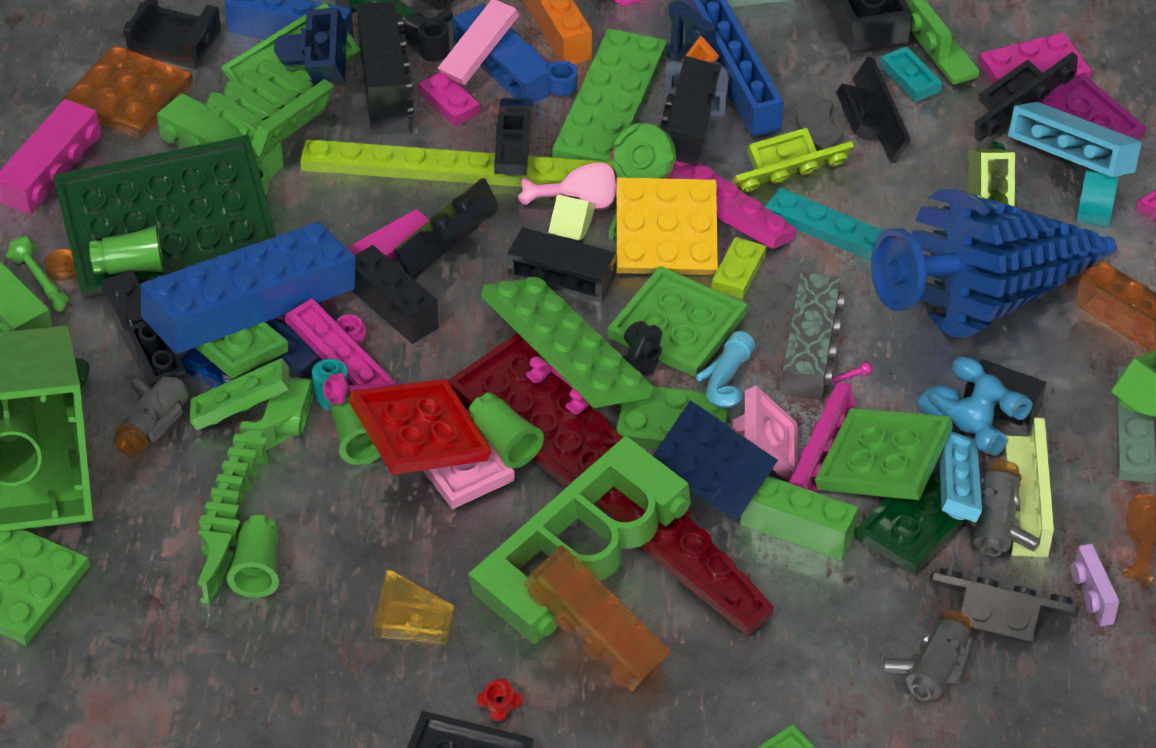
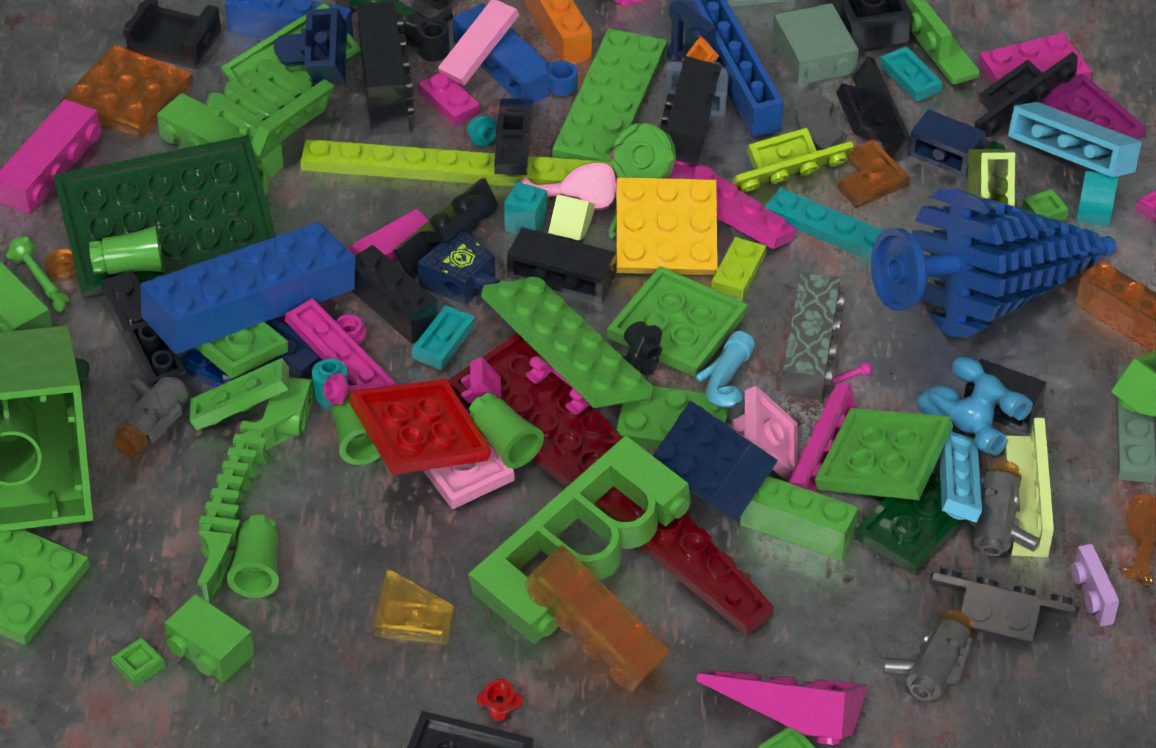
none -> bright green tile [111,637,166,688]
none -> bright green brick [164,594,255,683]
none -> teal plate [411,305,475,370]
none -> dark blue torso [418,229,501,304]
none -> dark pink tile [461,357,501,404]
none -> teal plate [467,115,497,147]
none -> teal brick [504,182,547,235]
none -> dark pink wedge [697,670,867,745]
none -> sand green brick [773,3,859,85]
none -> clear orange tile [838,139,911,209]
none -> dark blue brick [908,109,986,178]
none -> bright green plate [1022,189,1069,221]

